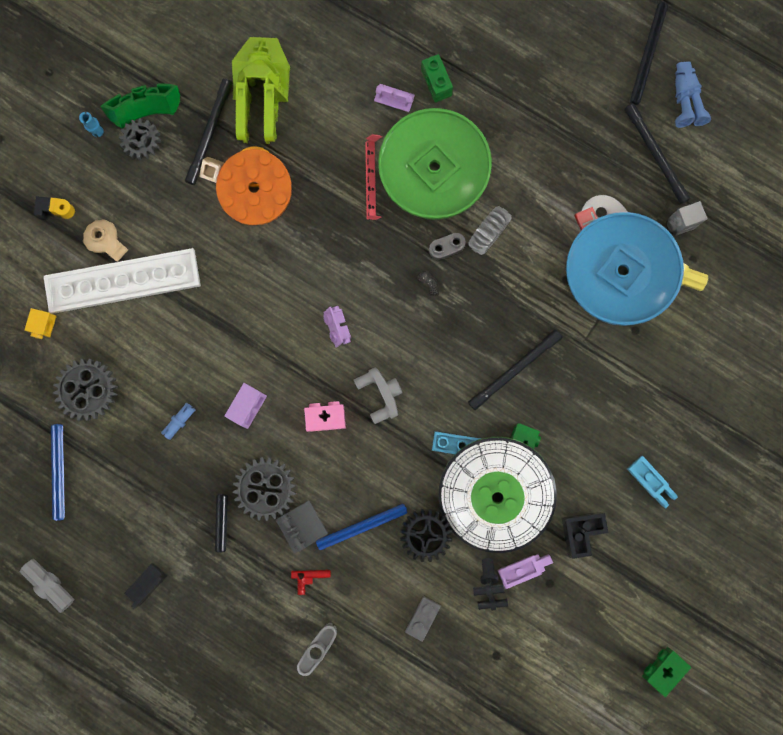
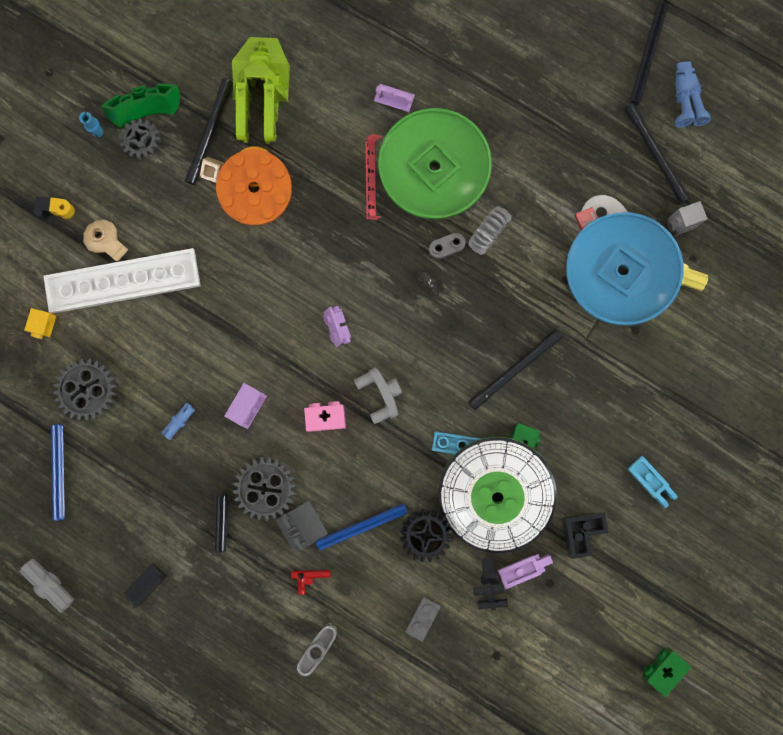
green brick [421,54,453,103] -> none

